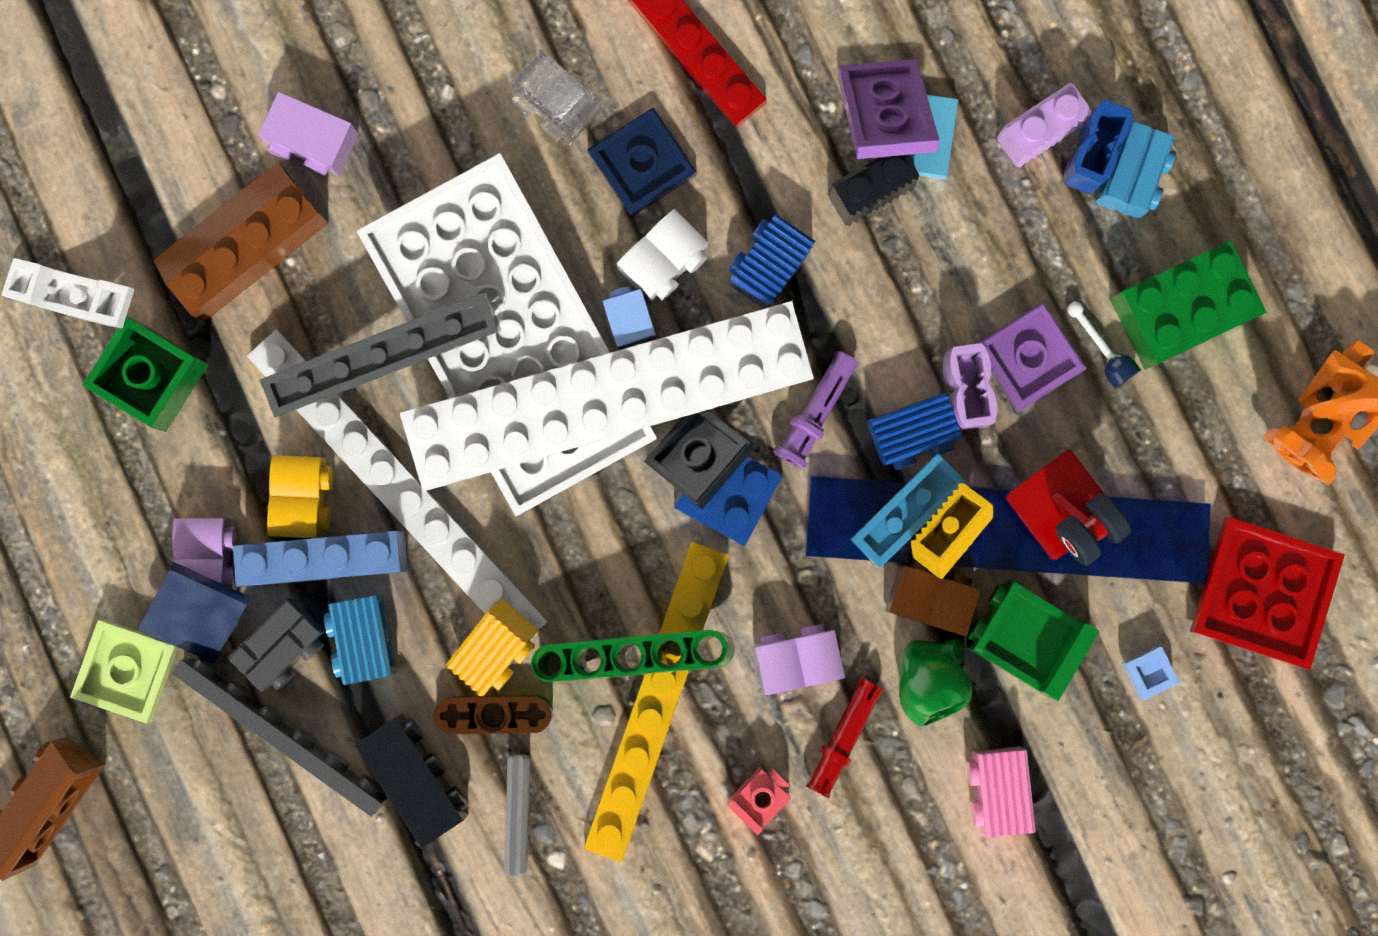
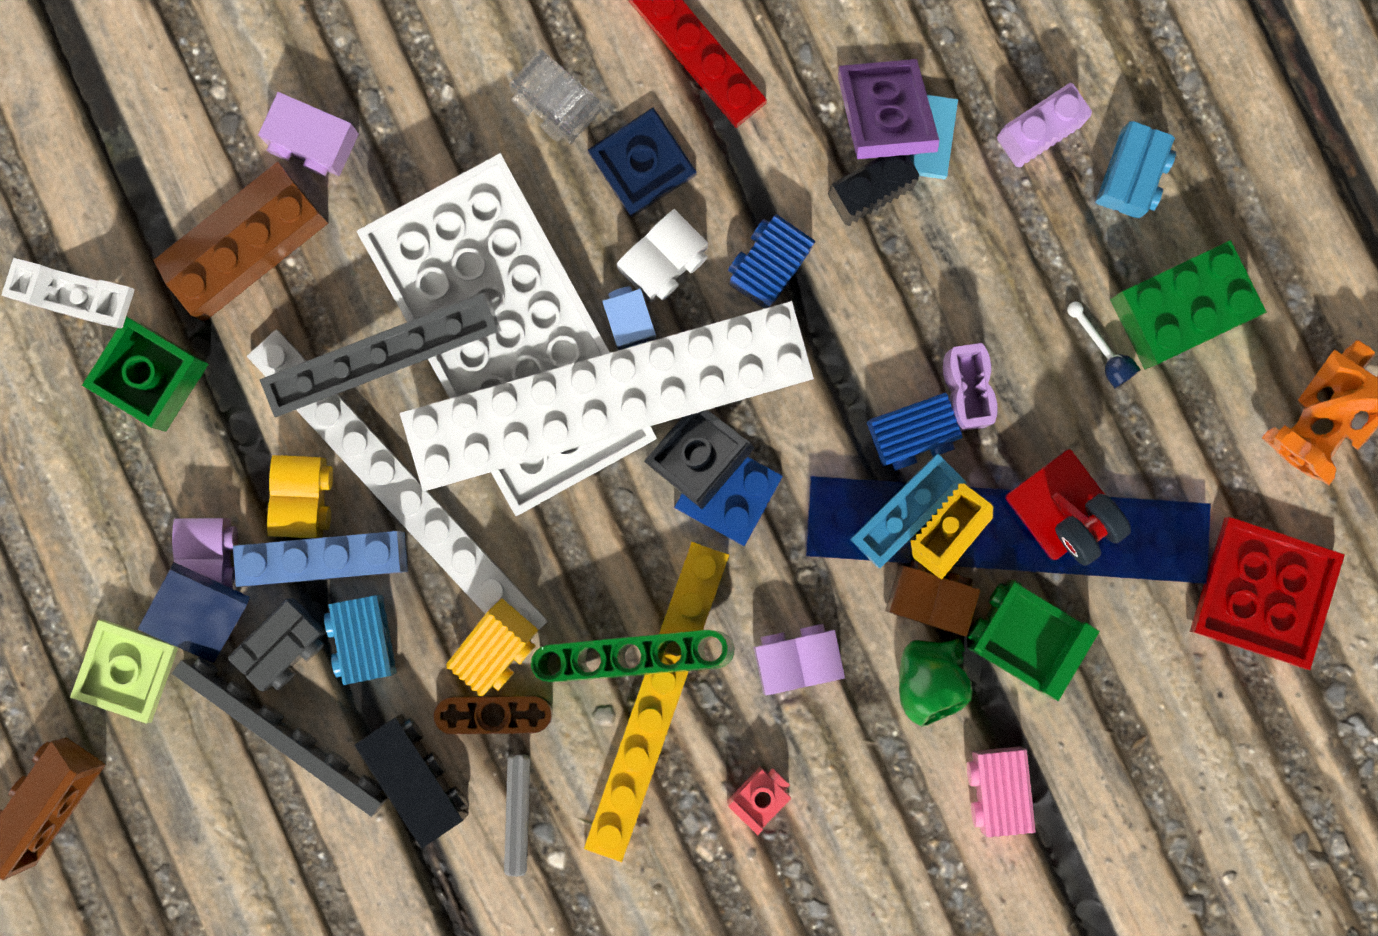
medium lavender pin [773,351,859,469] -> none
red pin [806,677,884,798] -> none
medium lavender plate [977,302,1087,412] -> none
blue brick [1064,99,1133,195] -> none
light blue plate [1122,646,1180,701] -> none

